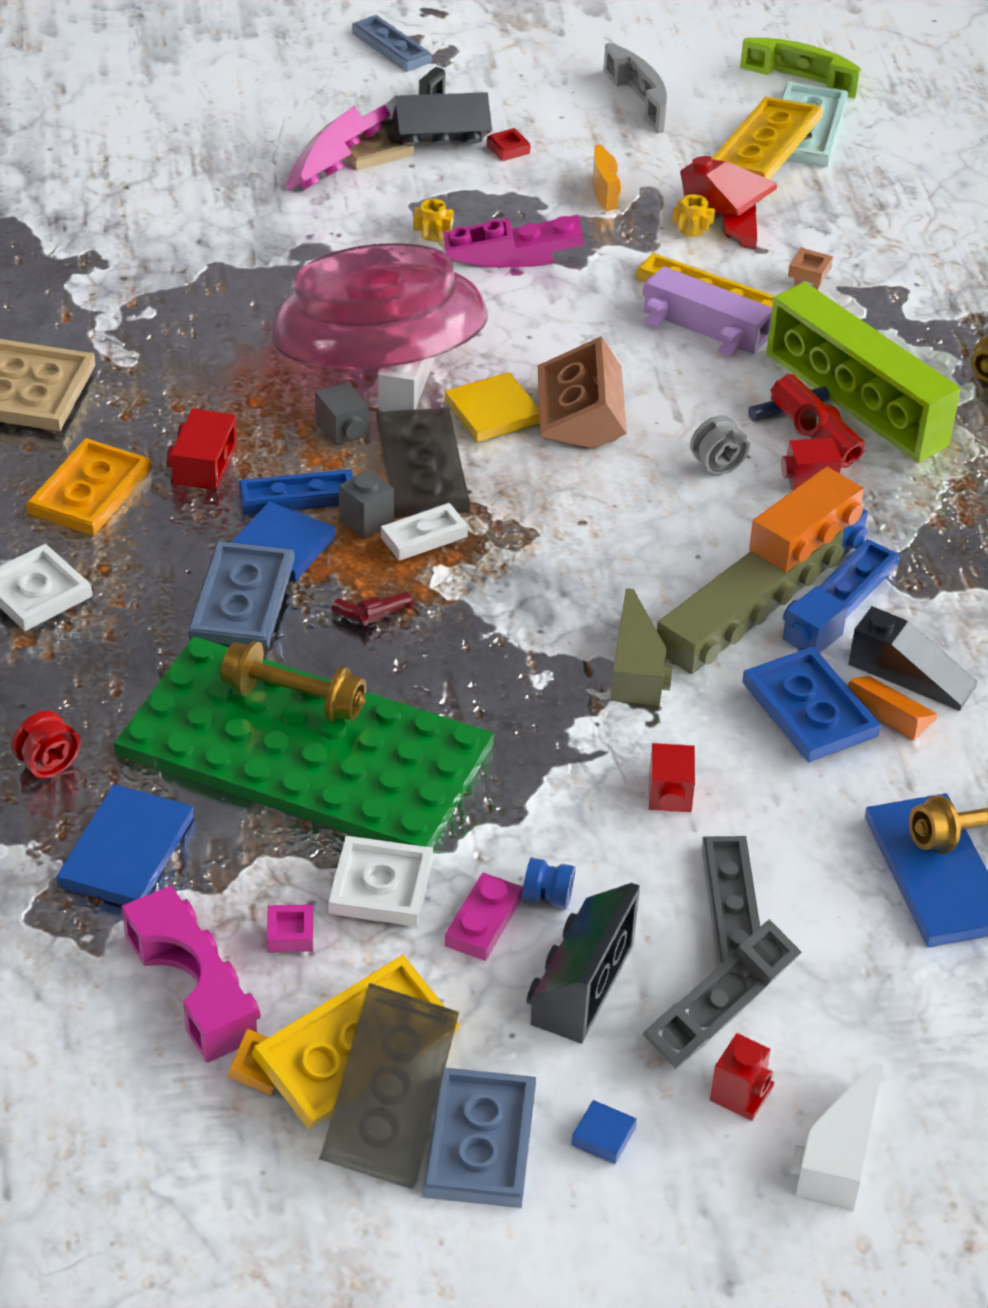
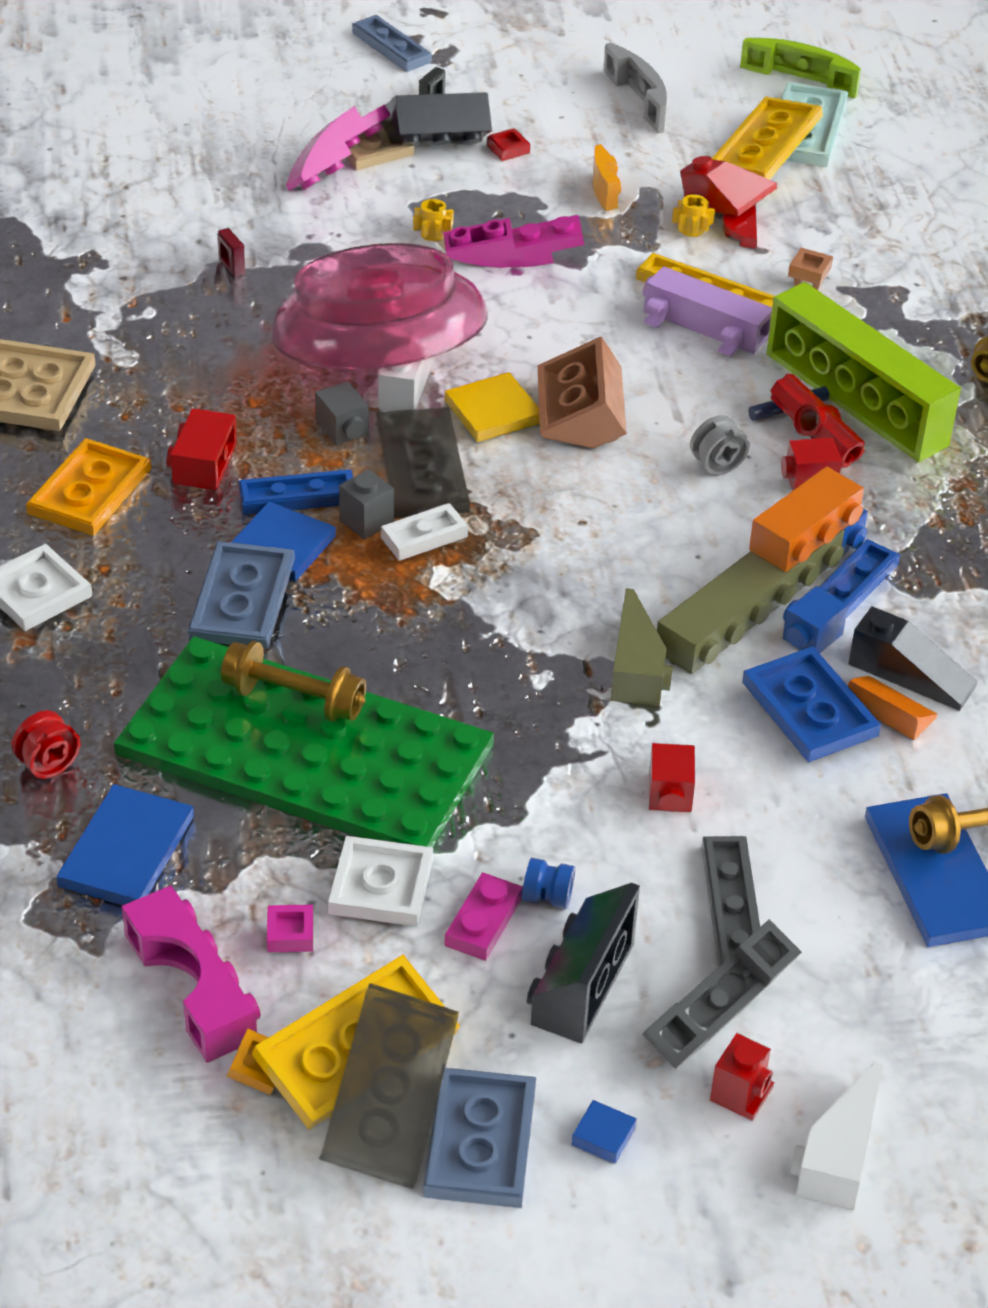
dark red piece [331,592,415,626] -> none
none -> dark red tile [217,227,245,277]

